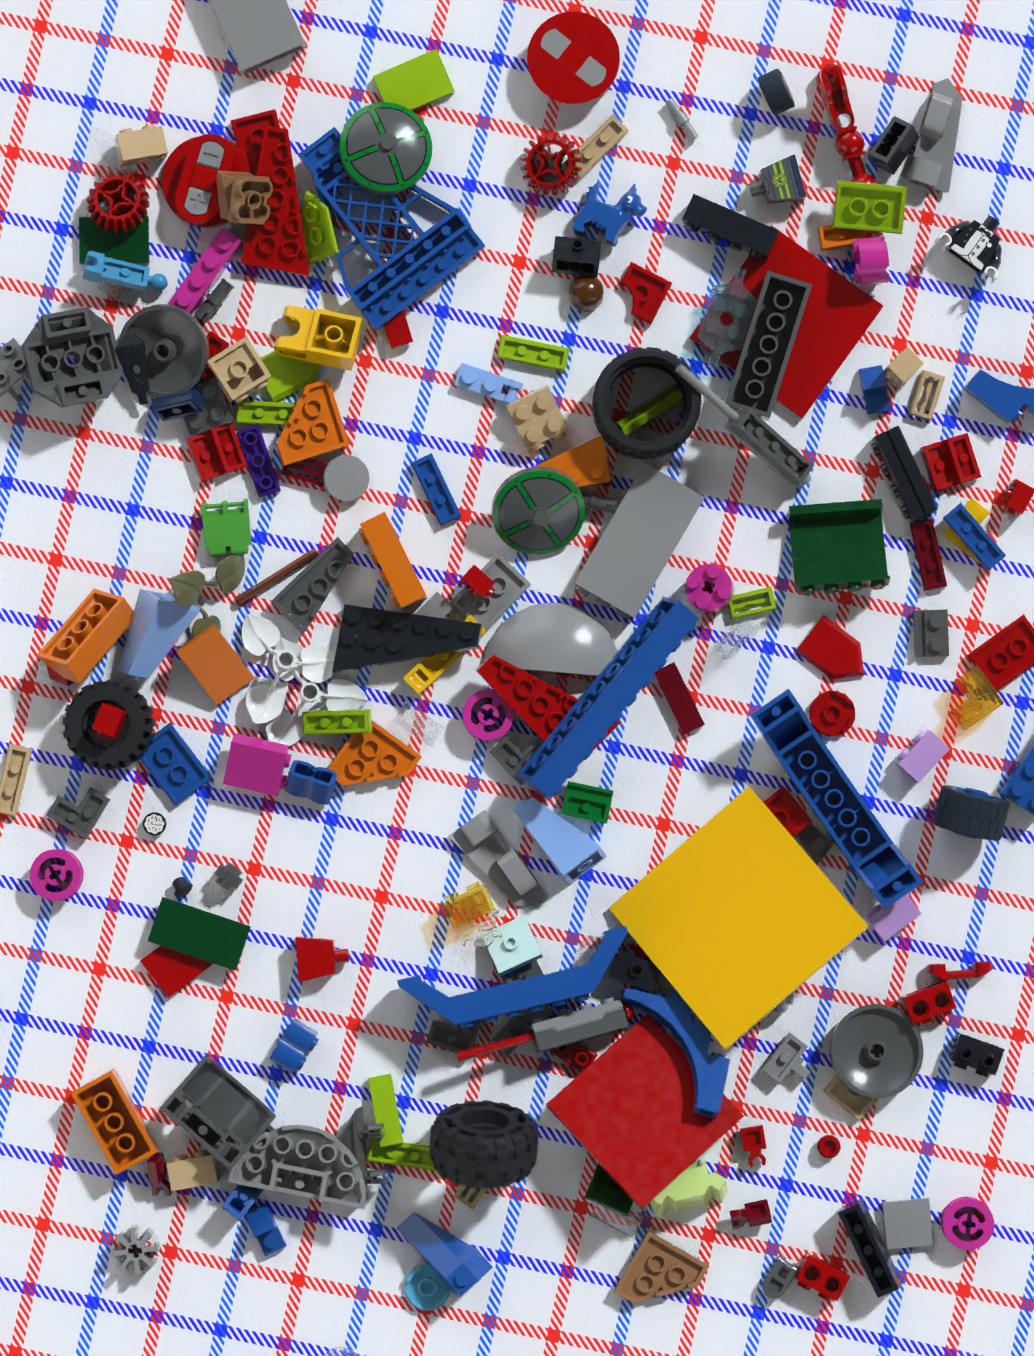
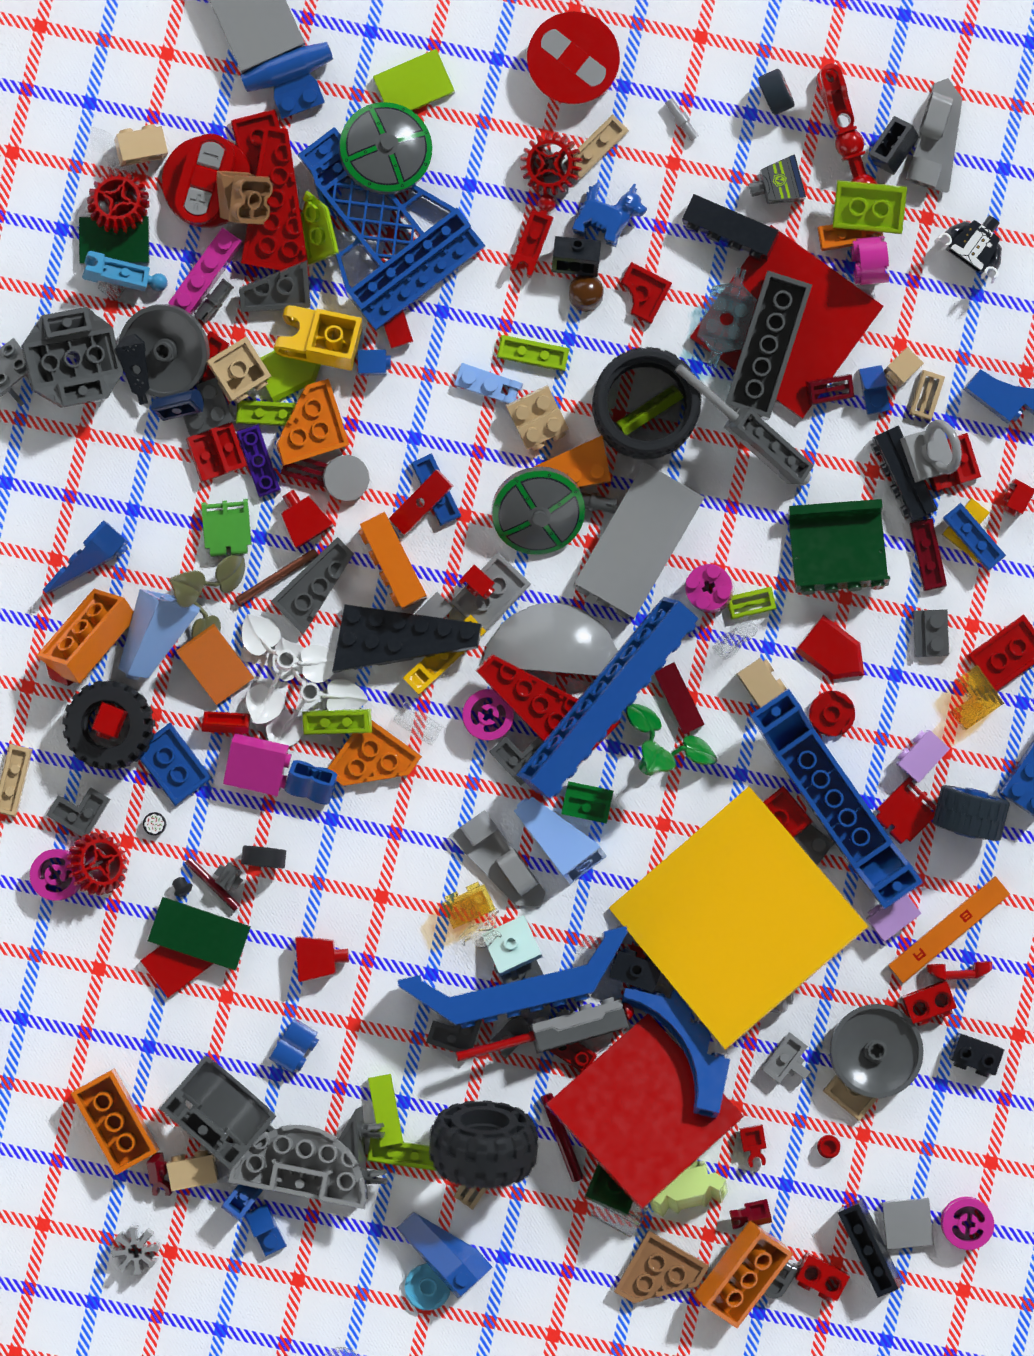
none -> blue wedge [43,520,128,594]
none -> red gear [66,832,128,896]
none -> dark red bar [185,857,241,912]
none -> red tile [202,711,250,734]
none -> dark grey wing [239,260,311,312]
none -> blue plate [240,42,334,119]
none -> black tyre [241,845,287,869]
none -> red torso [281,490,334,549]
none -> blue brick [358,350,391,376]
none -> red tile [388,470,454,535]
none -> red plate [510,194,556,278]
none -> dark red axle [541,1093,583,1182]
none -> green plant [626,704,717,776]
none -> orange brick [694,1221,793,1329]
none -> tan brick [736,658,787,708]
none -> dark red tile [806,374,855,405]
none -> red plate [875,776,936,844]
none -> orange tile [888,876,1010,983]
none -> light grey tile [900,420,962,483]

